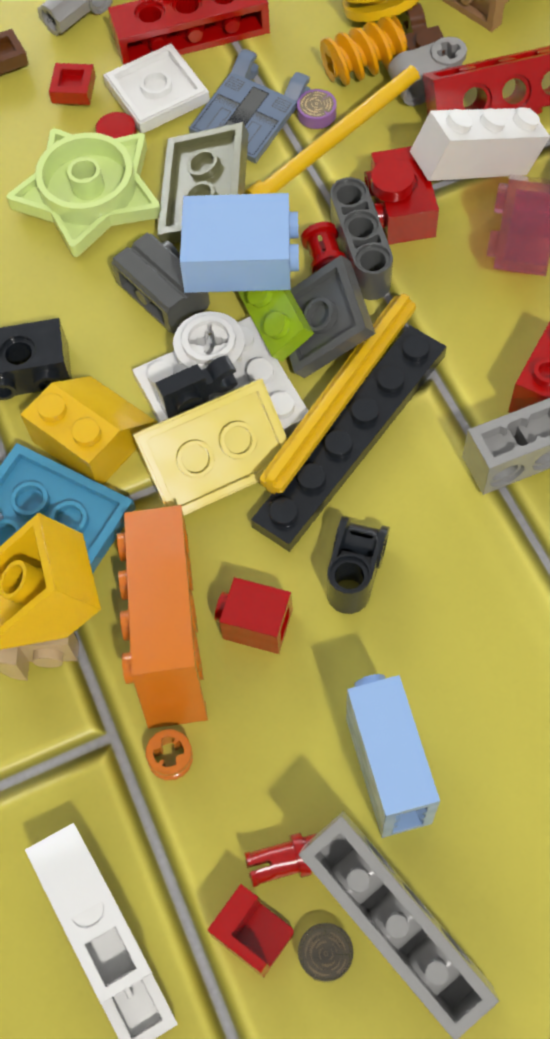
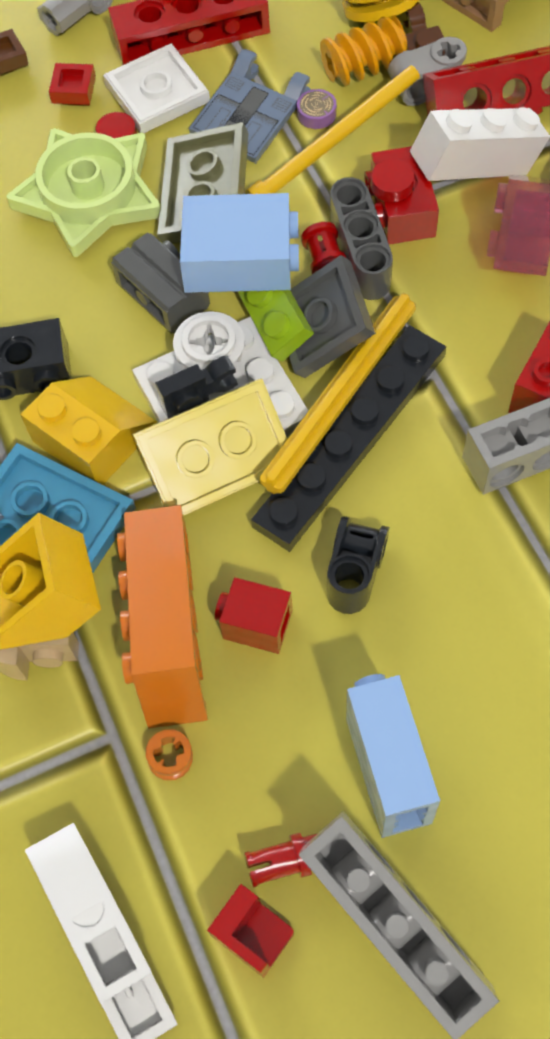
clear smoke tile [298,923,354,983] -> none

